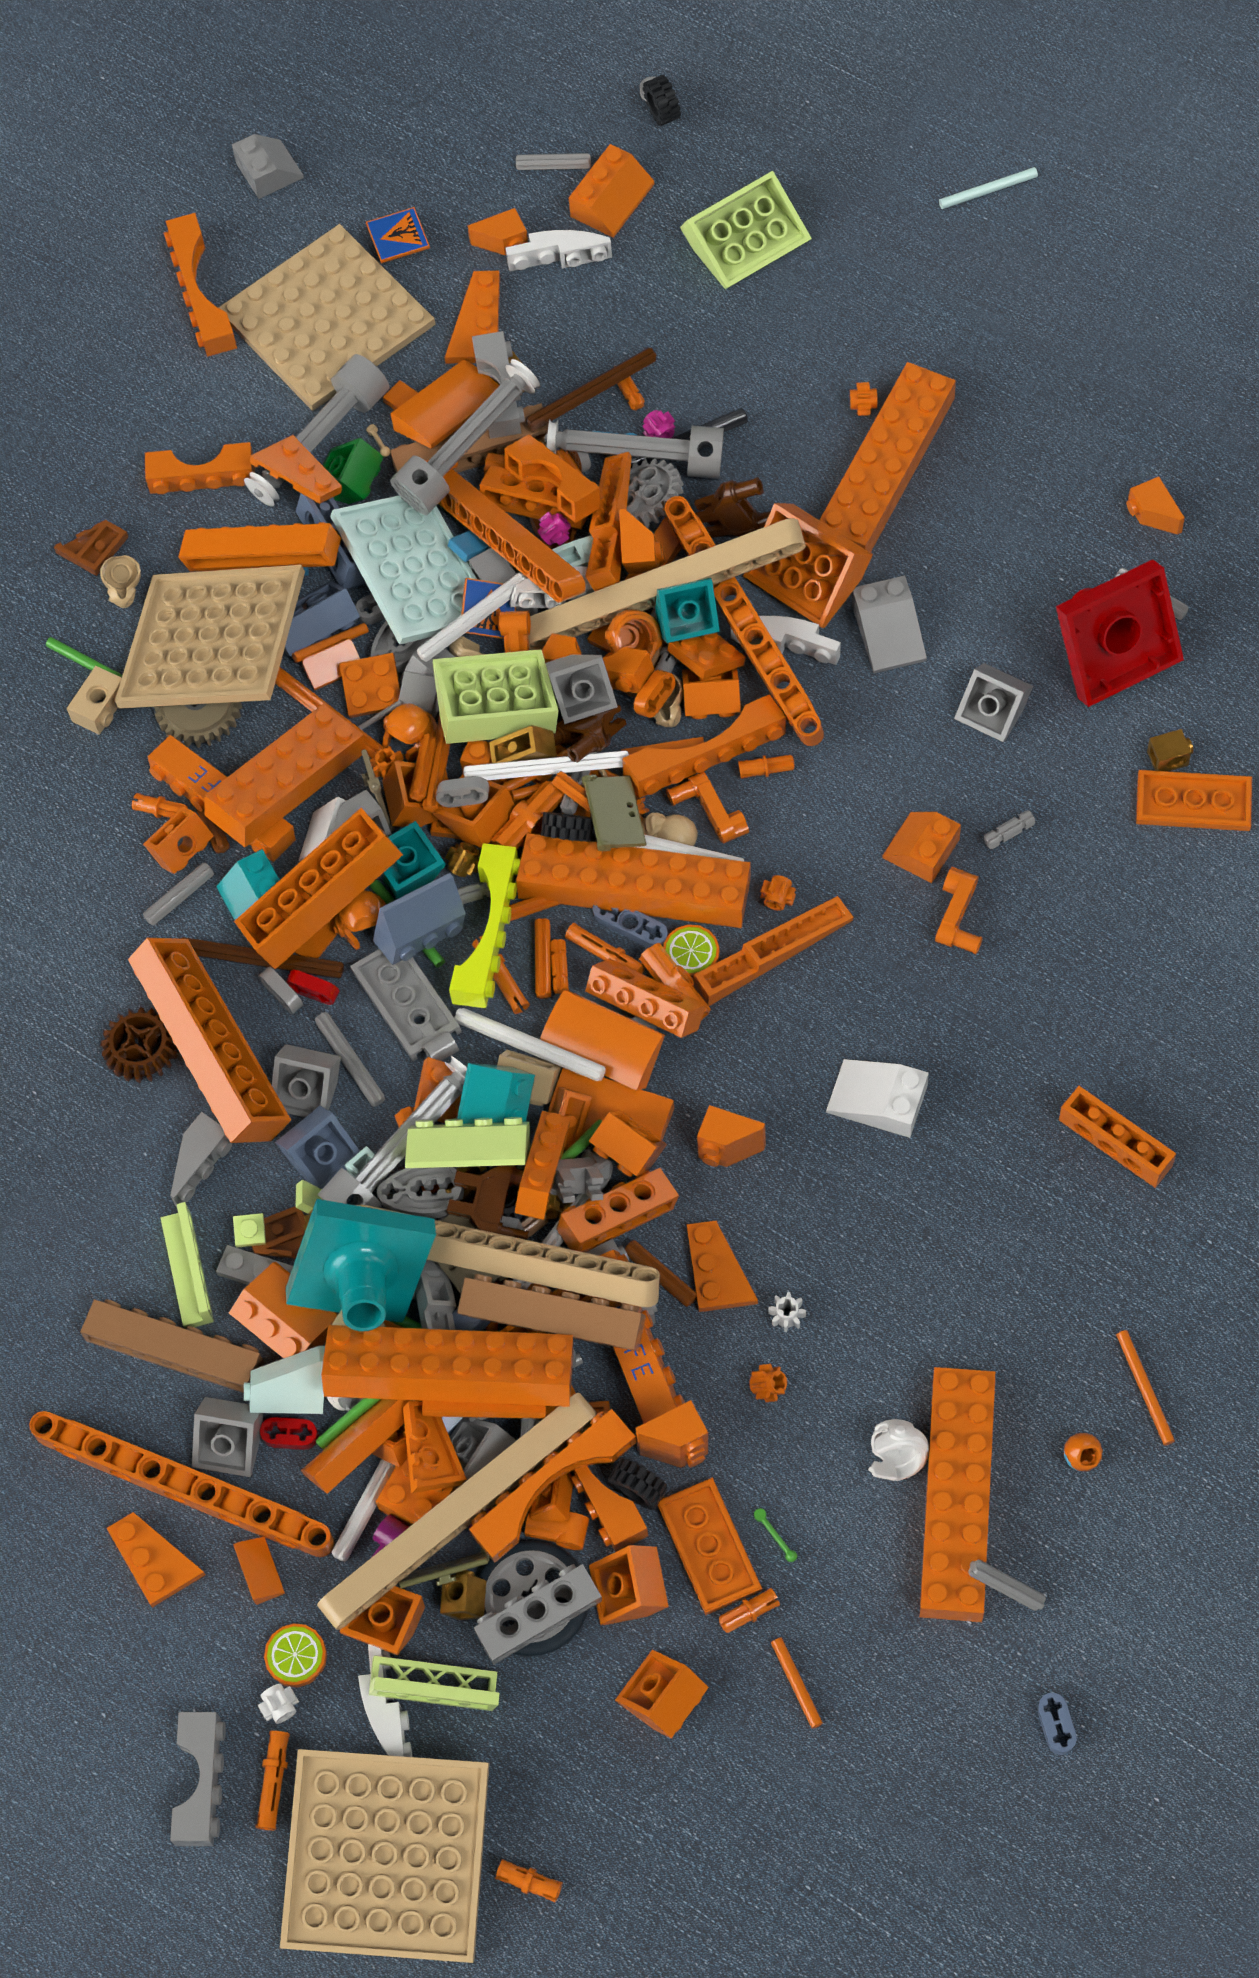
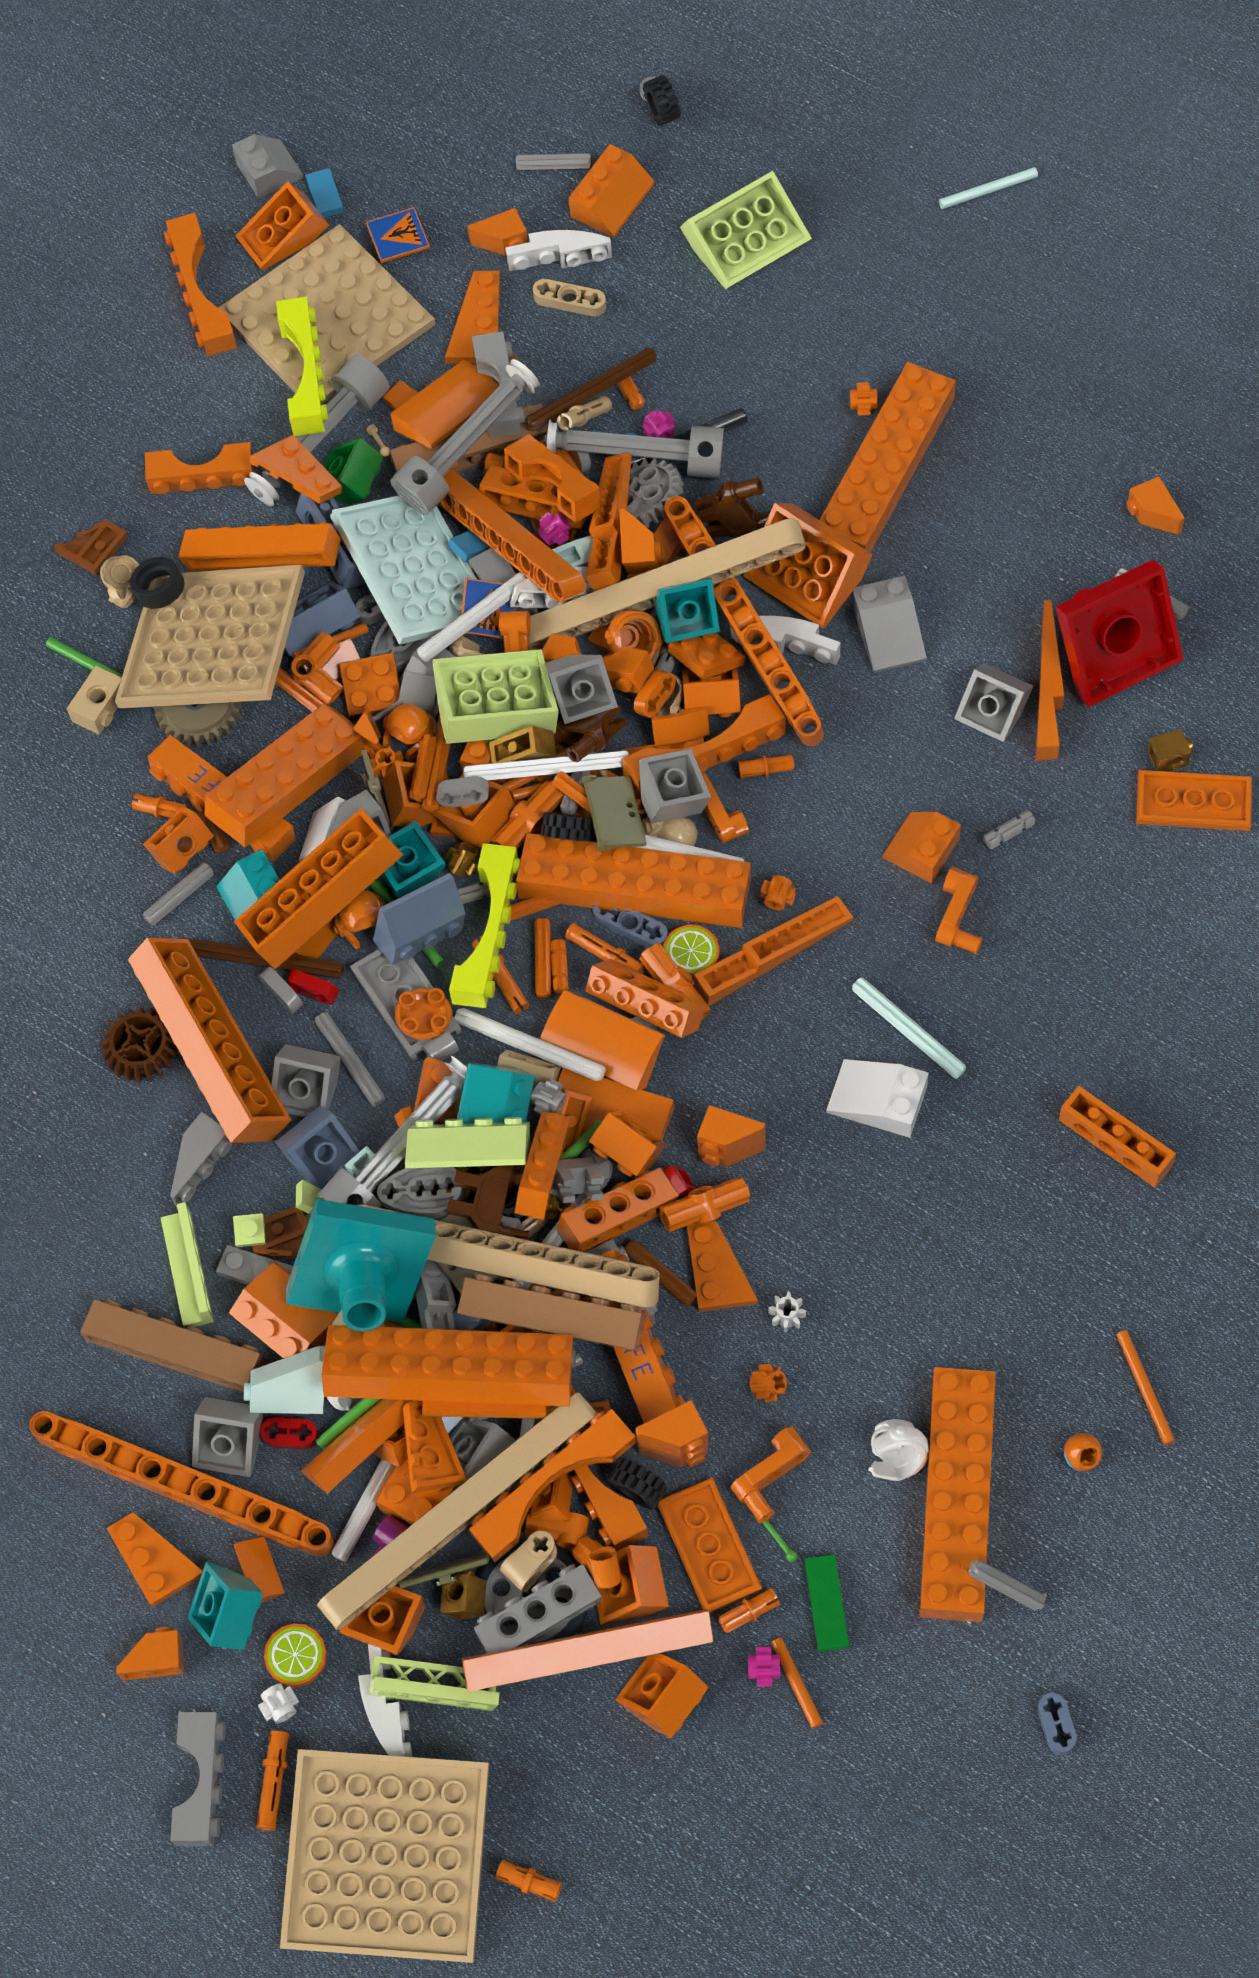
none -> orange slope [116,1627,184,1681]
none -> black tyre [130,557,185,609]
none -> teal slope [187,1562,263,1649]
none -> orange slope [235,181,330,270]
none -> neon yellow arch [276,296,329,436]
none -> orange piece [291,631,344,706]
none -> dark azure tile [305,168,344,218]
none -> orange slope [353,707,382,744]
none -> orange dish [395,988,452,1040]
none -> tile [462,1609,713,1692]
none -> tan piece [500,1531,558,1592]
none -> light grey gear [530,1079,567,1114]
none -> tan beam [533,279,606,316]
none -> tan pin [557,396,612,430]
none -> orange piece [573,1536,622,1589]
none -> light grey slope [639,749,711,824]
none -> orange slope [652,706,710,746]
none -> orange piece [659,1177,750,1232]
none -> red tile [664,1165,696,1197]
none -> orange beam [731,1426,811,1524]
none -> dark pink gear [748,1647,780,1687]
none -> green tile [804,1555,849,1653]
none -> light aqua axle [852,977,966,1079]
none -> orange slope [1035,600,1064,761]

